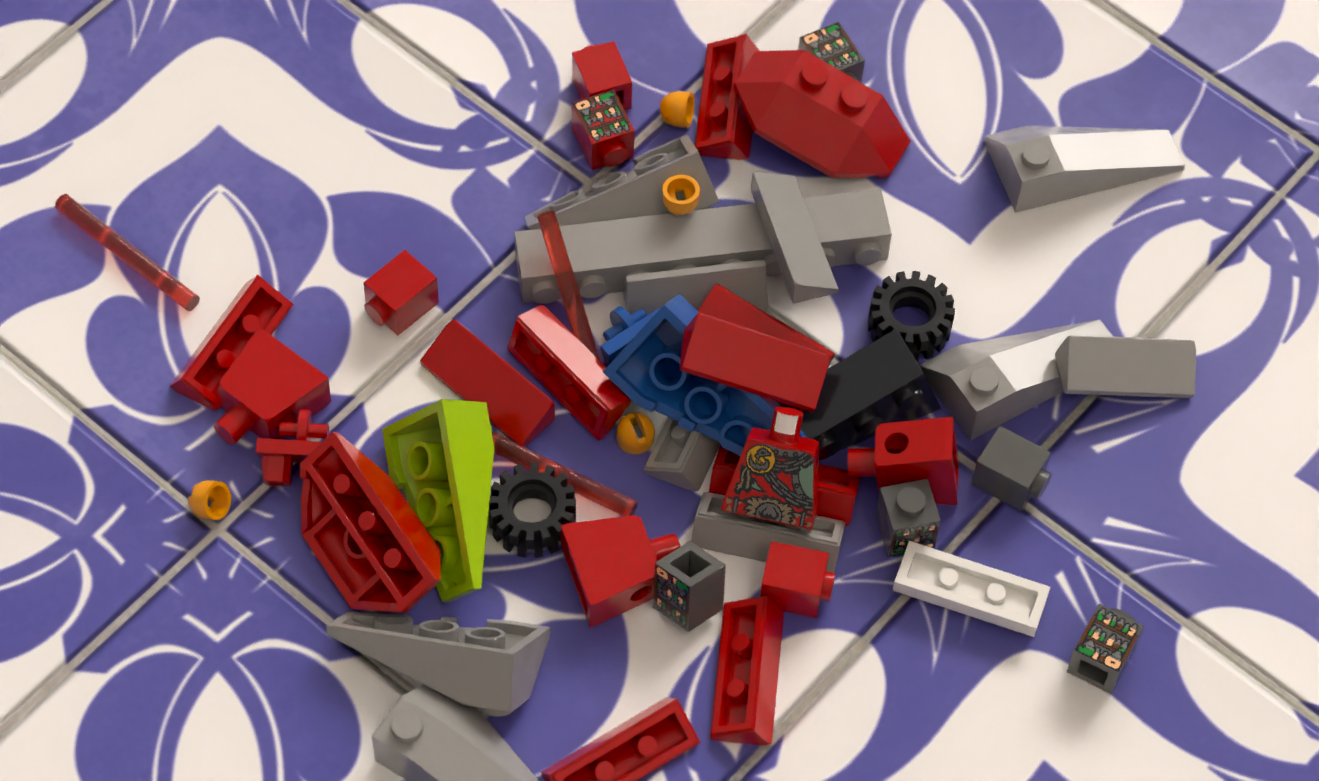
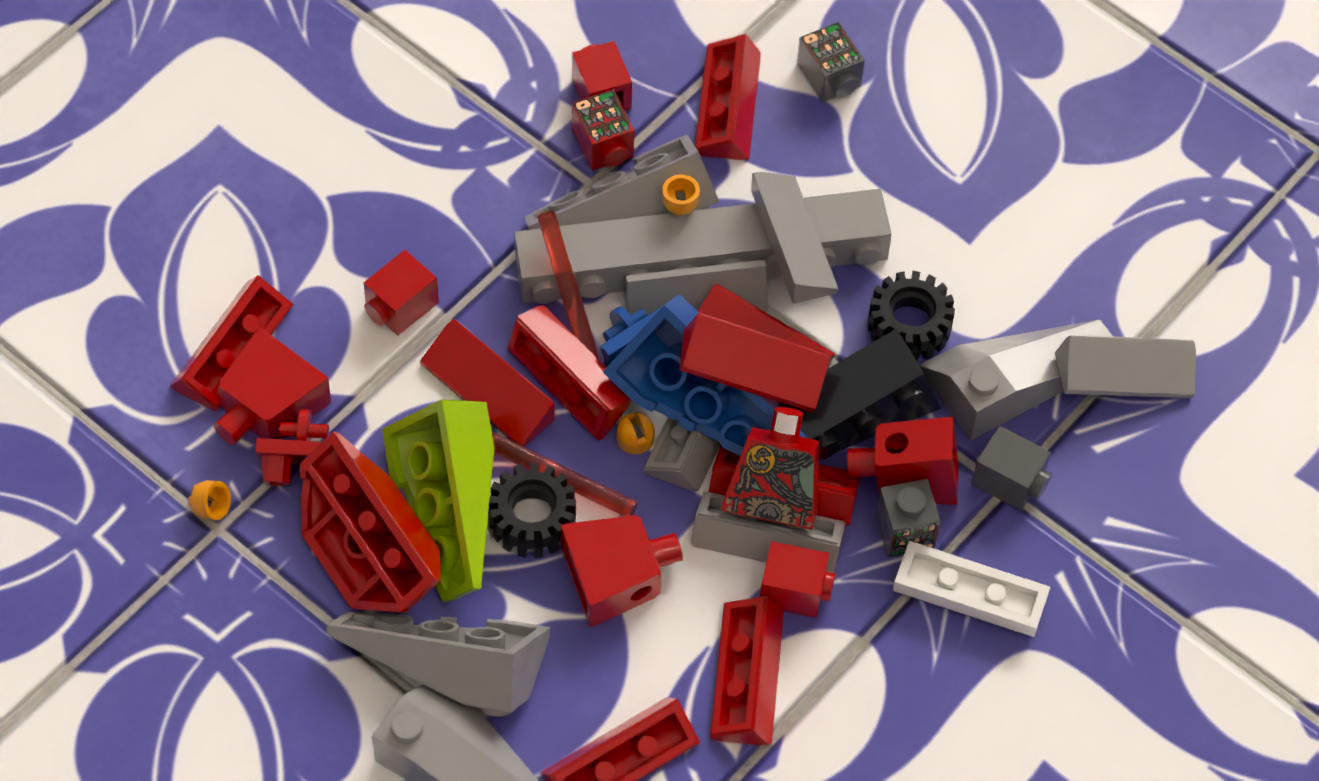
clear red bar [55,194,200,311] -> none
dark grey brick [653,541,726,632] -> none
light orange hinge [660,91,695,128] -> none
red wedge [733,50,911,179] -> none
light grey wedge [984,125,1185,213] -> none
brick [1067,604,1144,694] -> none

